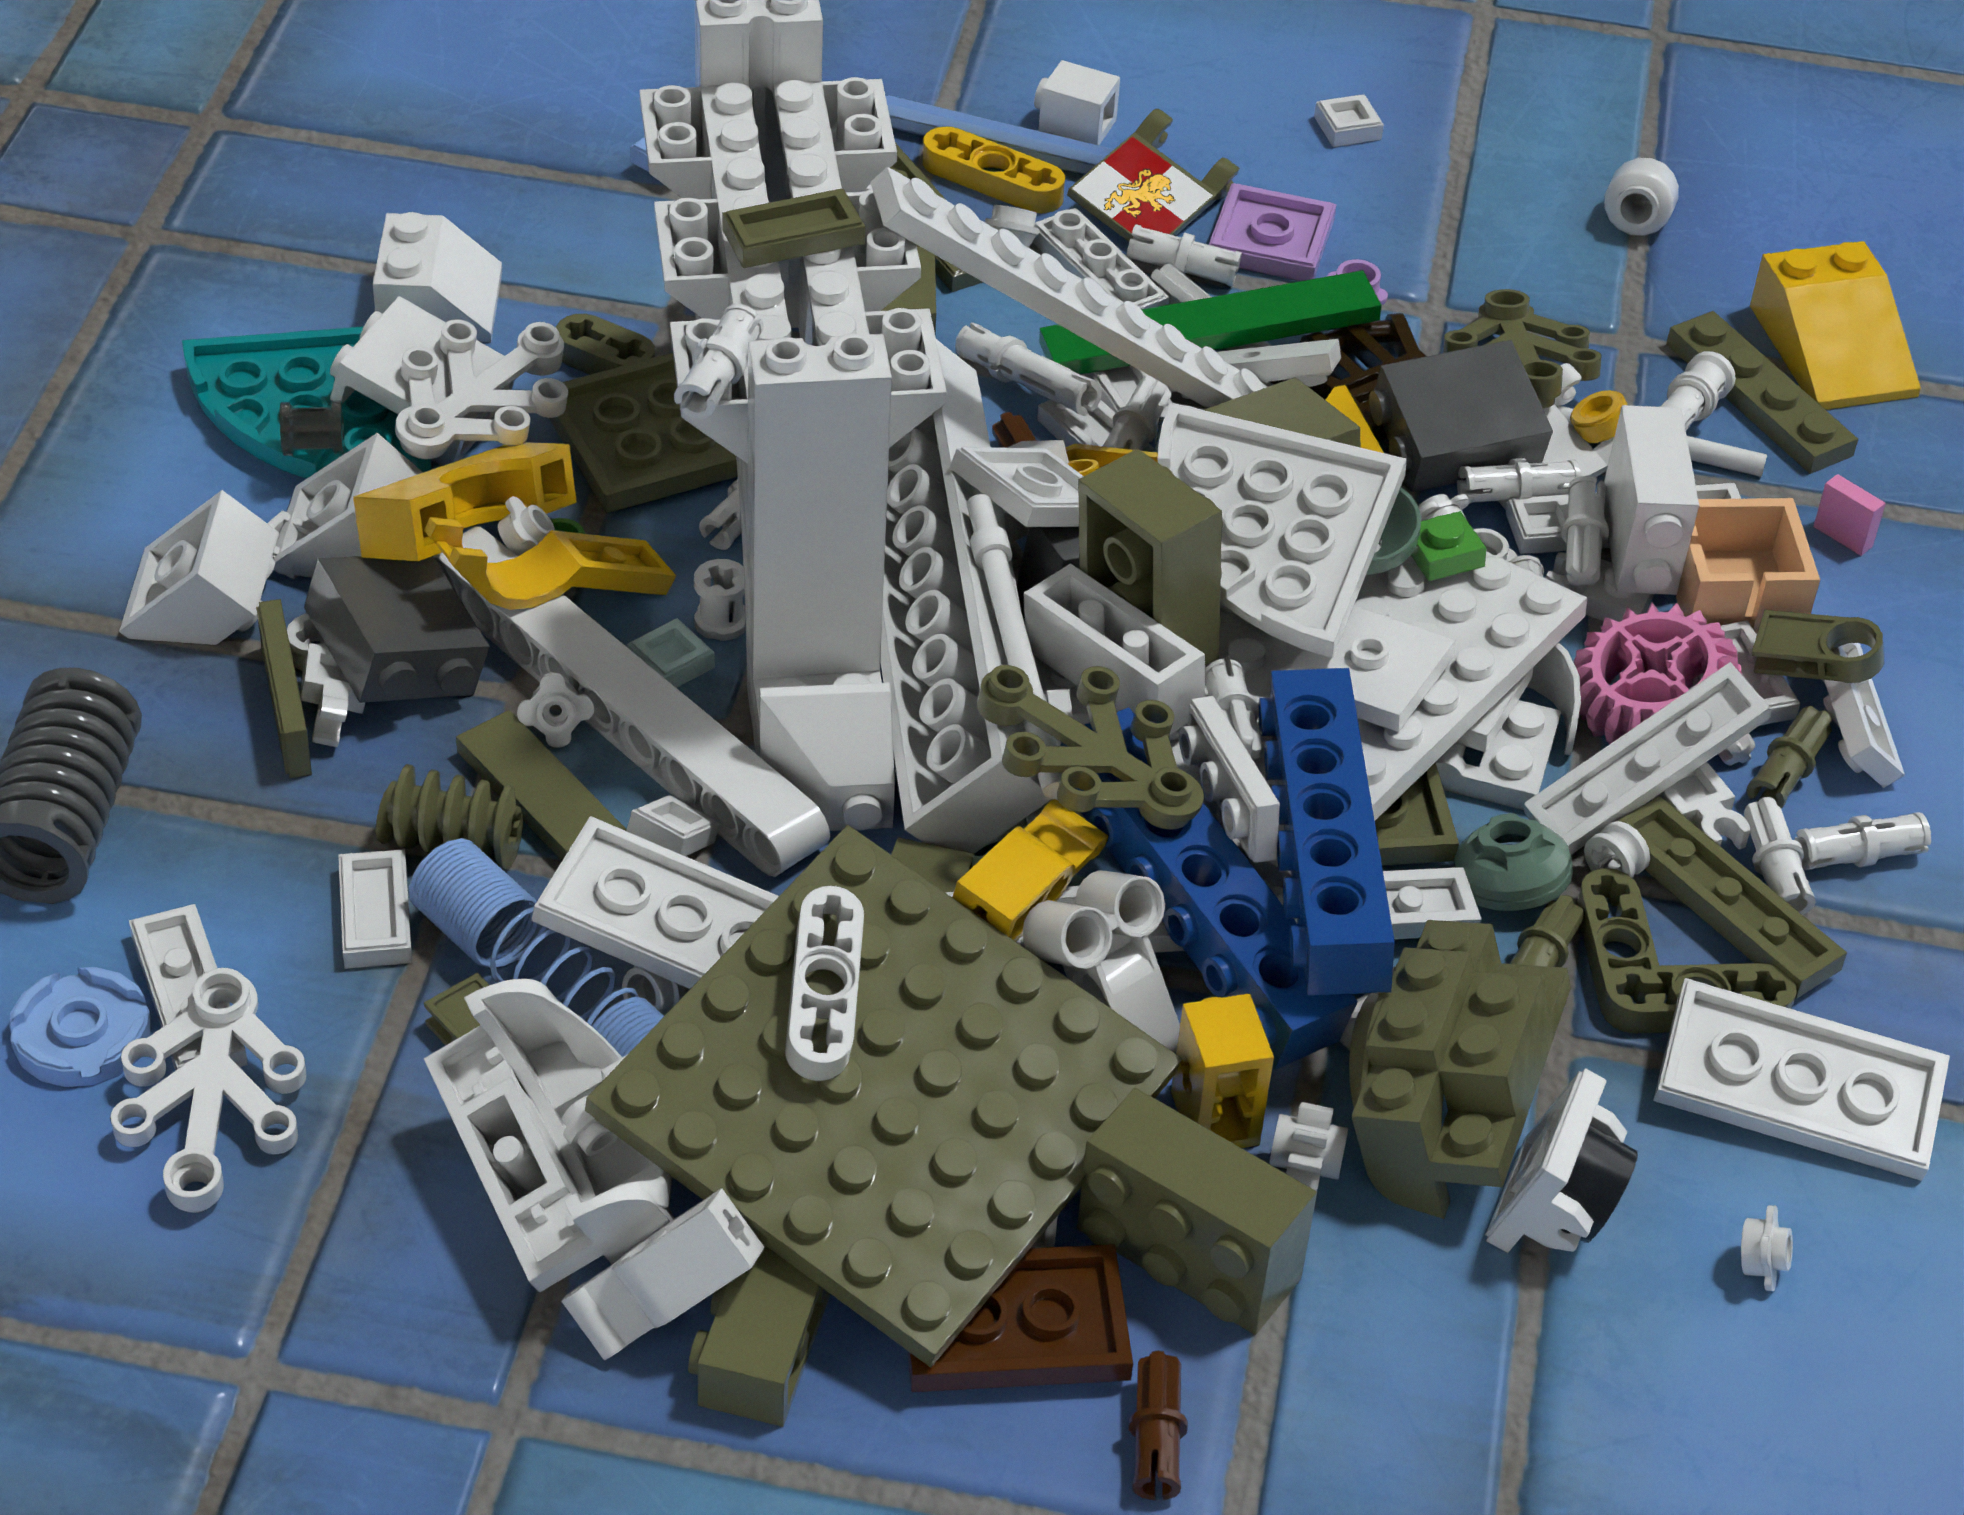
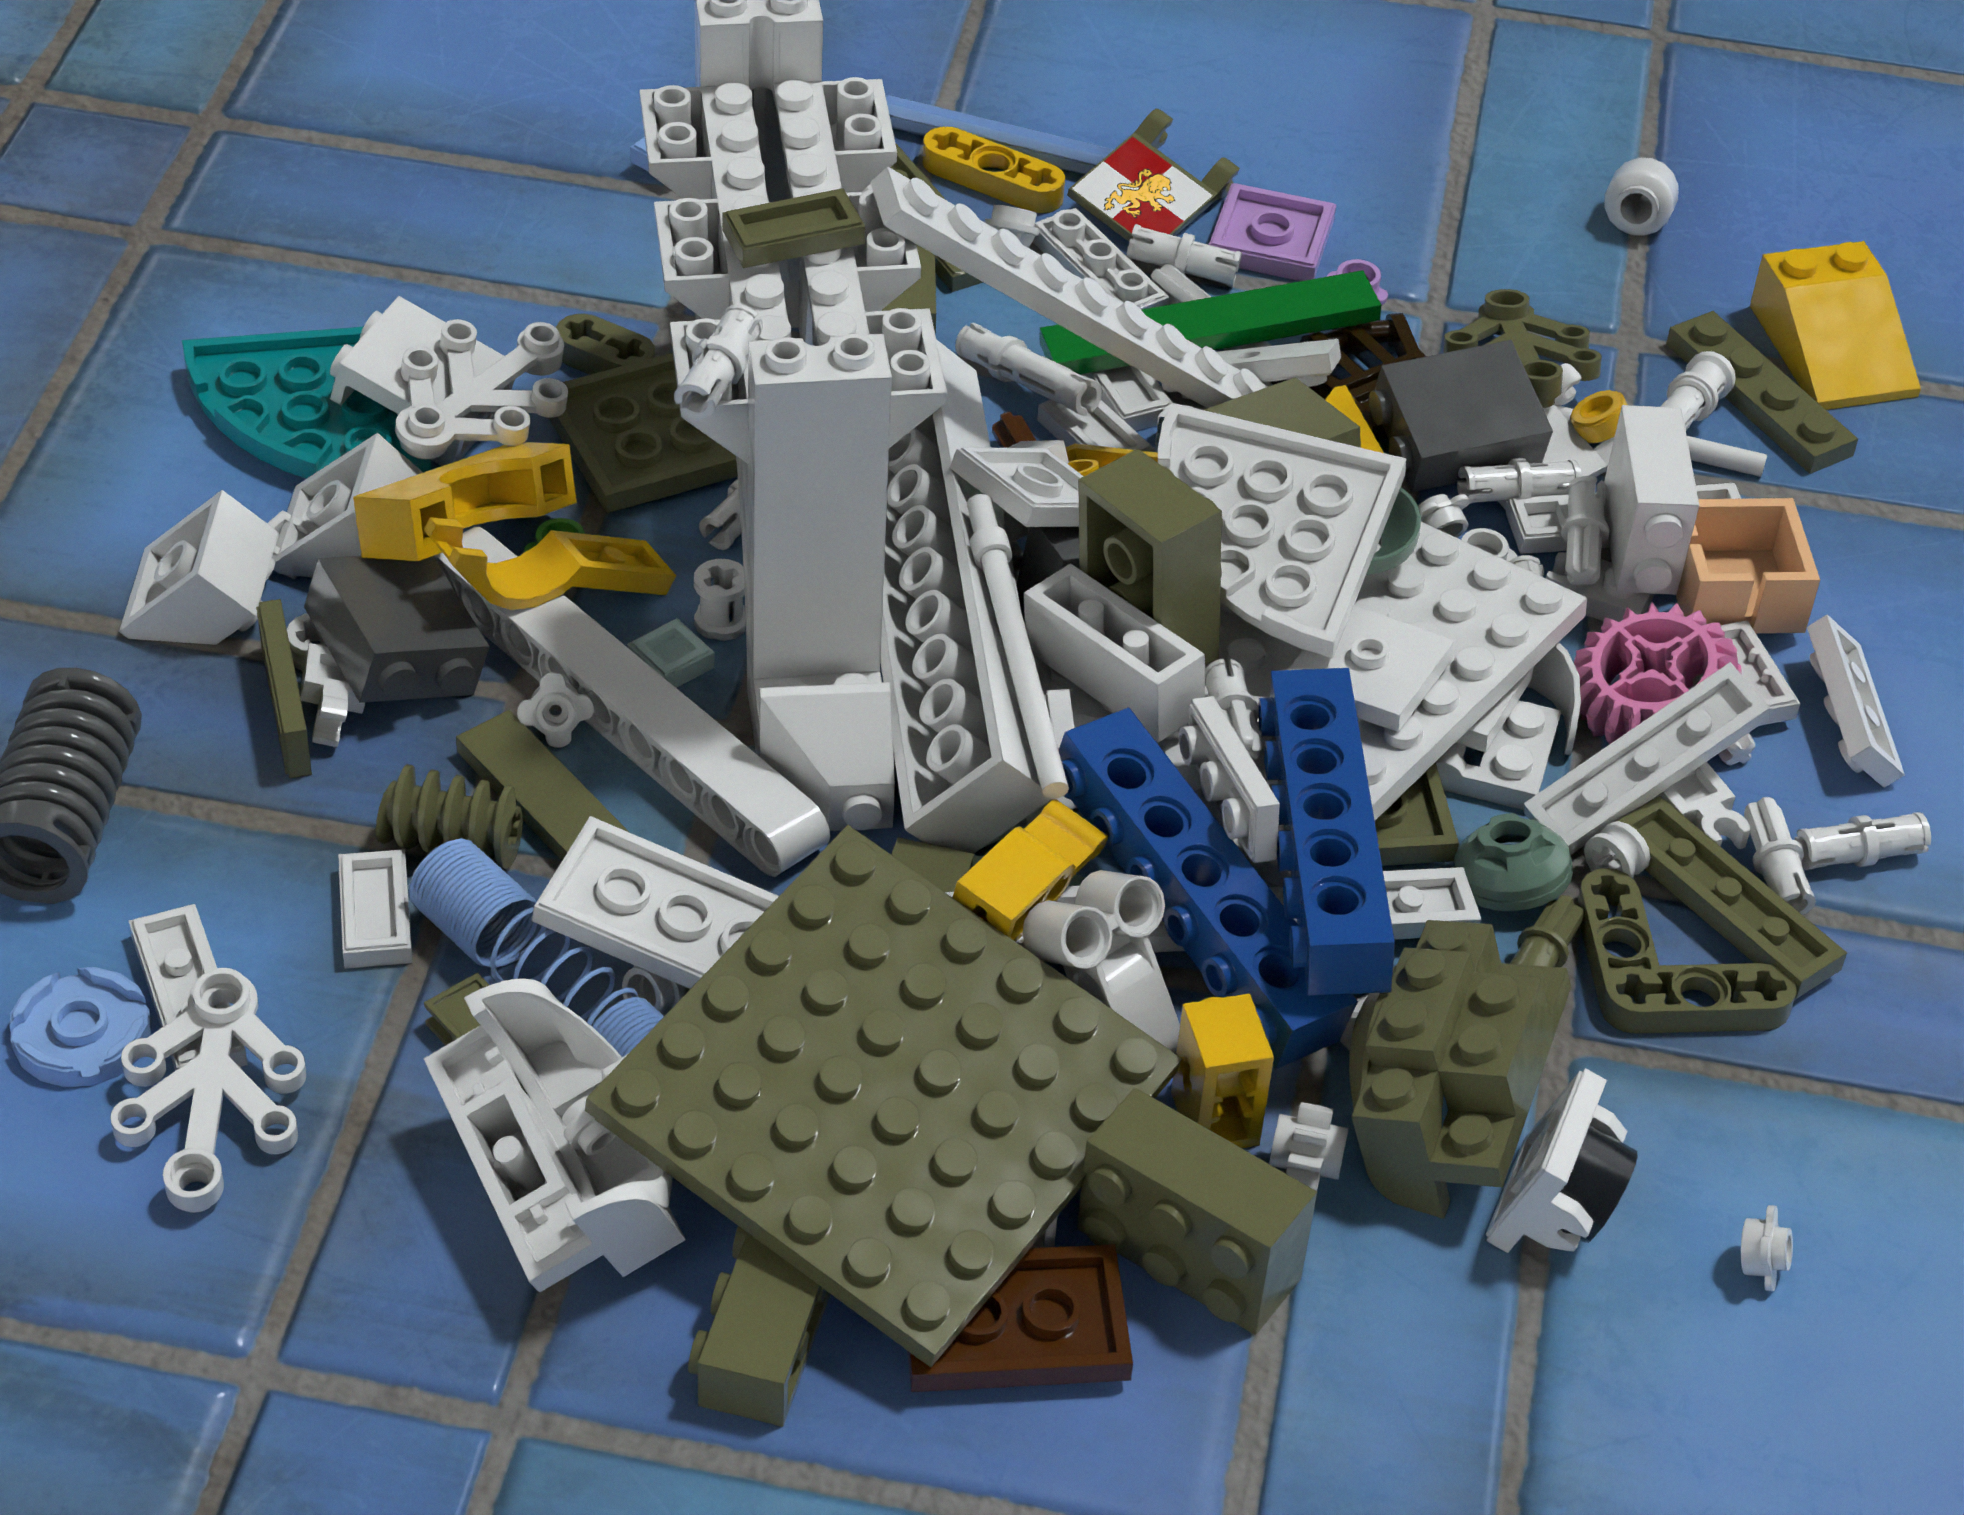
clear smoke bush [280,400,345,456] -> none
white slope [373,212,502,342] -> none
white plate [498,496,554,556] -> none
white piece [562,1188,764,1360] -> none
white tile [626,795,720,856] -> none
white beam [785,886,864,1081] -> none
olive plant [976,665,1204,829] -> none
white brick [1034,60,1120,145] -> none
white axle [1103,375,1171,450] -> none
reddish brown axle [1128,1351,1188,1500] -> none
white tile [1314,94,1384,147] -> none
bright green plate [1411,511,1486,581] -> none
white tile [1653,978,1950,1181] -> none
olive axle [1747,706,1832,808] -> none
olive piece [1752,610,1884,683] -> none
bright pink tile [1813,474,1886,556] -> none

